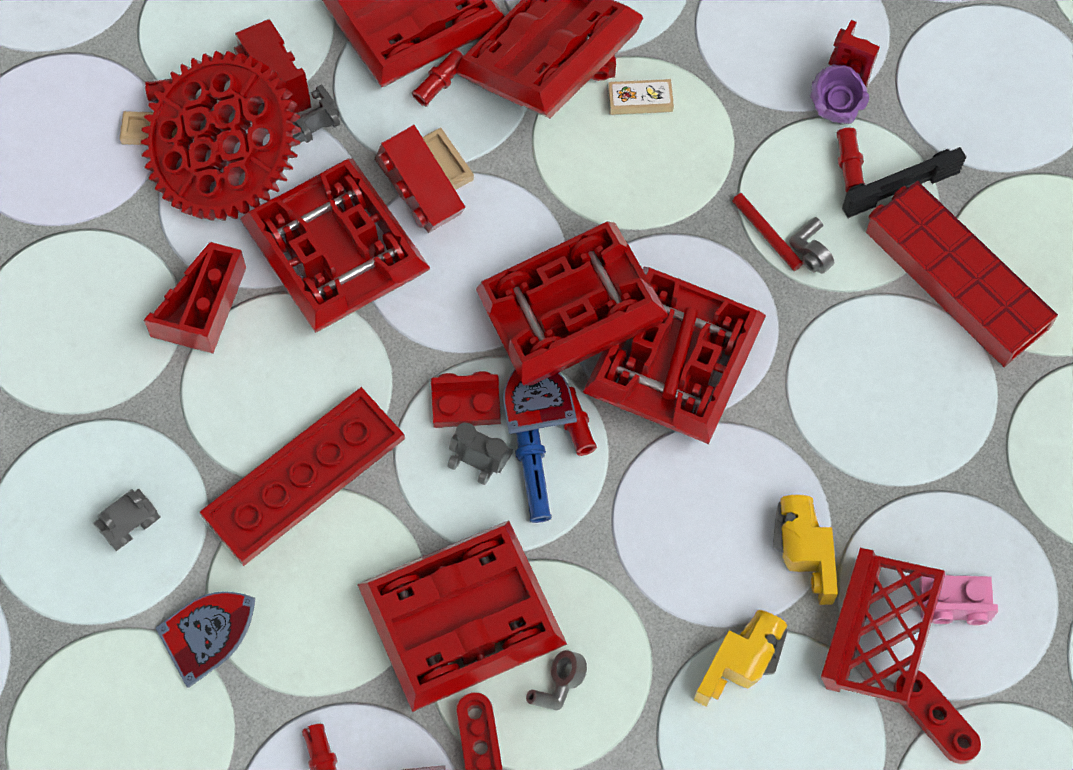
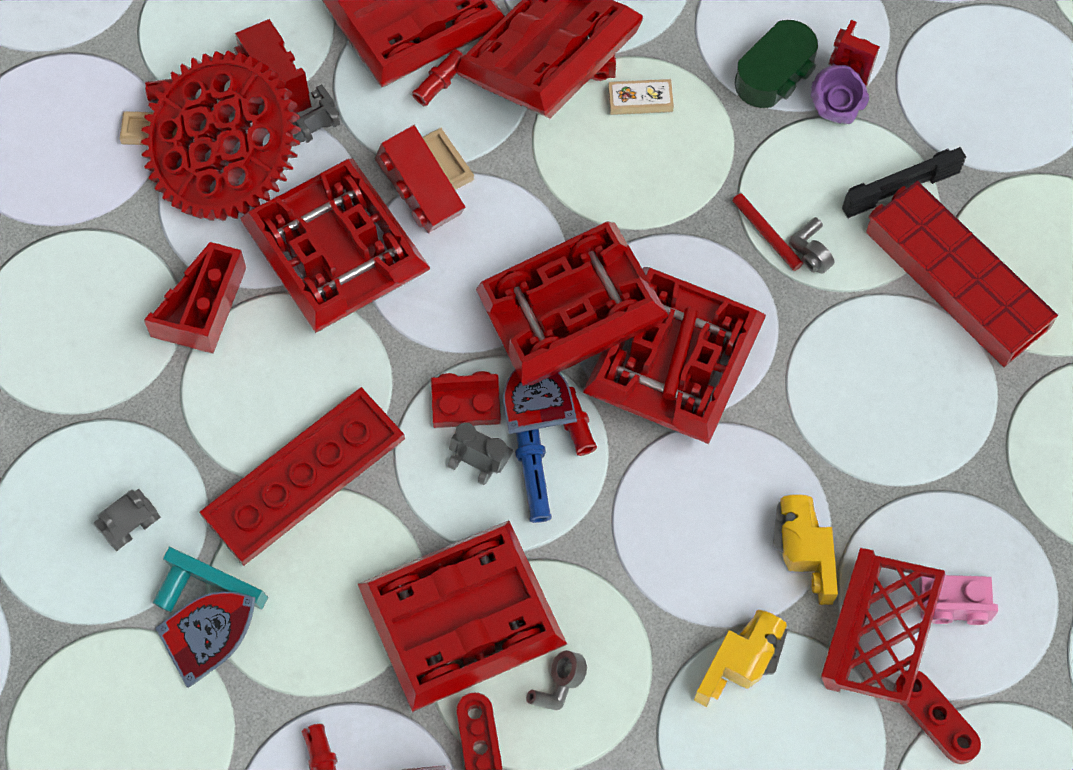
red pin [836,127,865,192] -> none
none -> teal piece [152,546,269,612]
none -> dark green brick [735,20,818,108]

